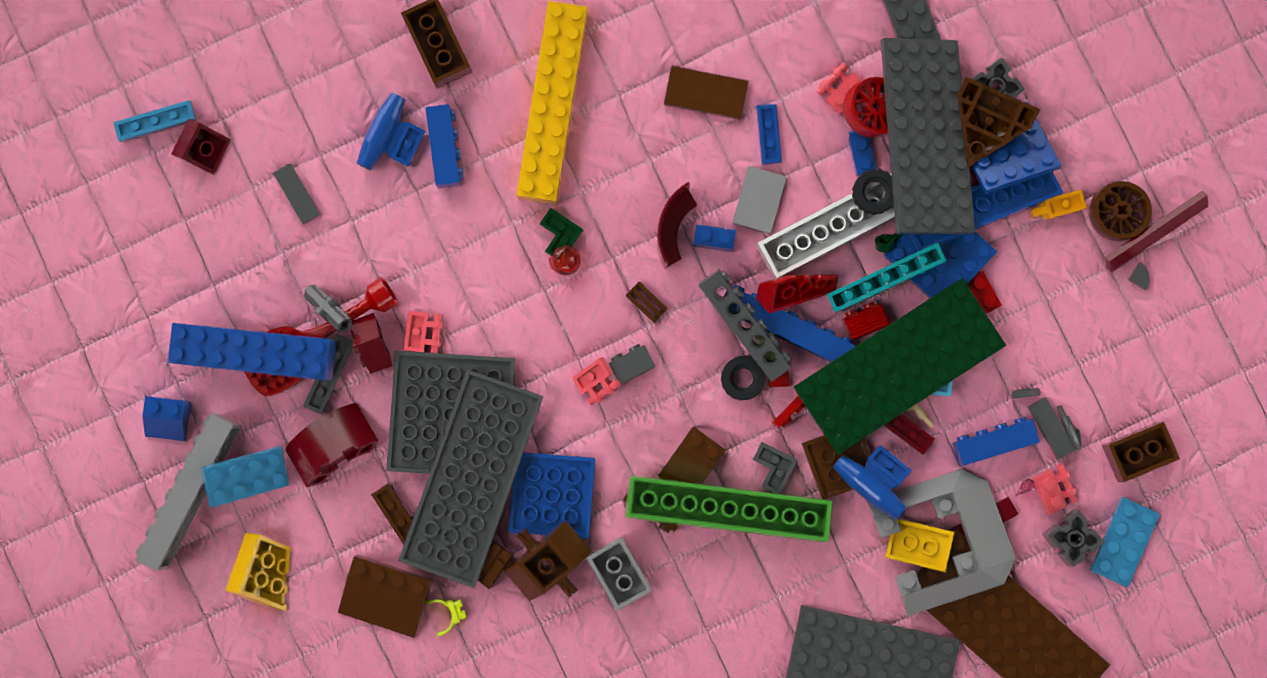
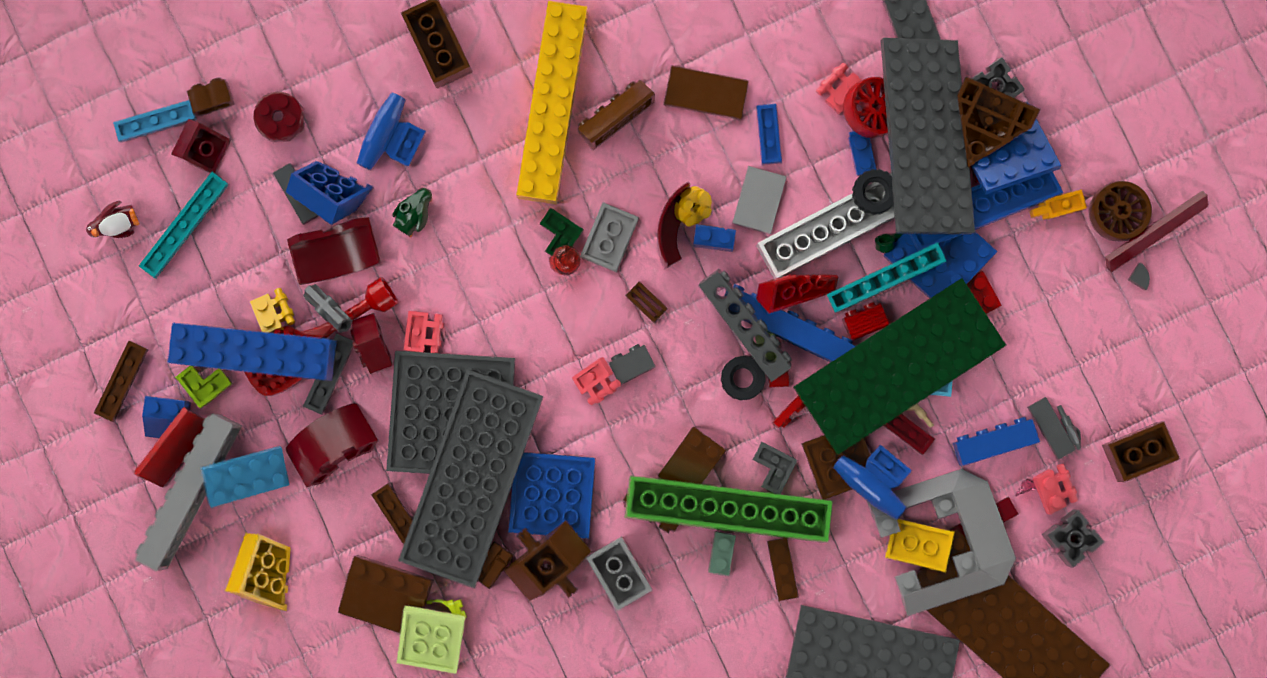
blue brick [425,104,464,188] -> none
dark grey tile [1012,388,1040,399] -> none
dark azure plate [1089,497,1160,588] -> none
none -> animal [86,201,140,238]
none -> reddish brown plate [94,340,149,422]
none -> red tile [134,407,205,488]
none -> teal plate [139,172,229,279]
none -> lime plate [175,366,233,409]
none -> reddish brown brick [187,78,235,116]
none -> yellow plate [250,288,295,333]
none -> dark red plate [253,92,305,142]
none -> blue wedge [286,161,373,225]
none -> dark red panel [287,217,380,285]
none -> dark green animal [392,188,432,238]
none -> yellowish green plate [397,606,466,674]
none -> reddish brown slope [578,80,655,150]
none -> light grey tile [580,202,639,273]
none -> yellow plate [674,186,712,227]
none -> sand green brick [708,532,736,576]
none -> reddish brown plate [767,538,799,601]

